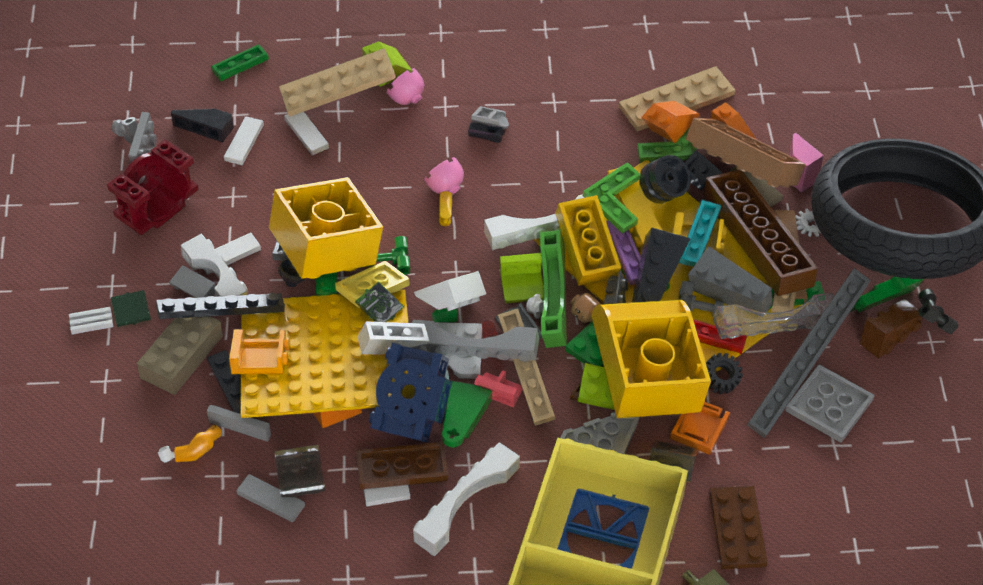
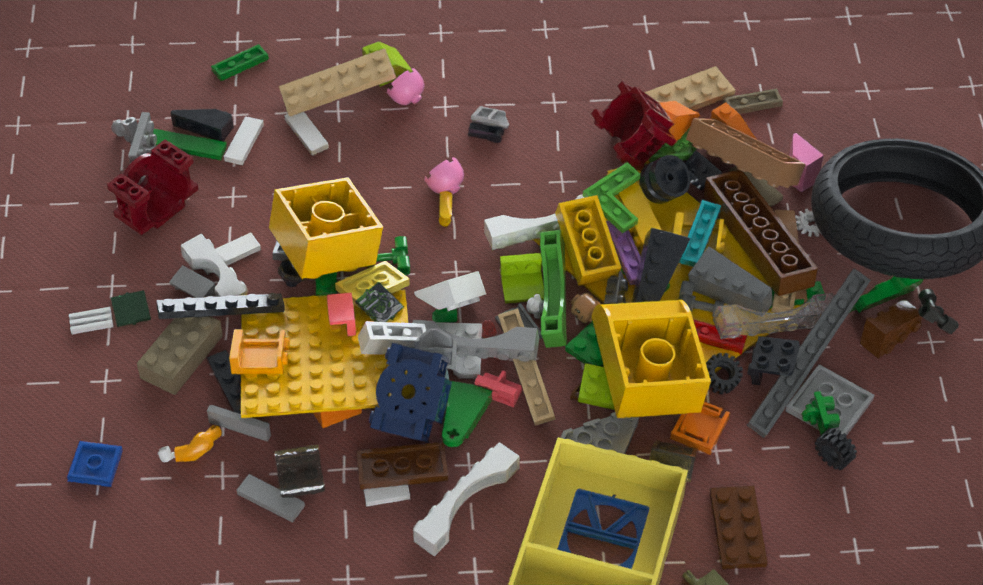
none -> blue tile [67,441,123,487]
none -> green tile [153,129,227,160]
none -> coral panel [327,292,356,336]
none -> light grey slope [414,329,457,369]
none -> dark red piece [591,81,677,172]
none -> dark tan tile [723,88,783,114]
none -> black bracket [748,336,800,385]
none -> green hips [801,391,840,435]
none -> black tyre [815,428,857,470]

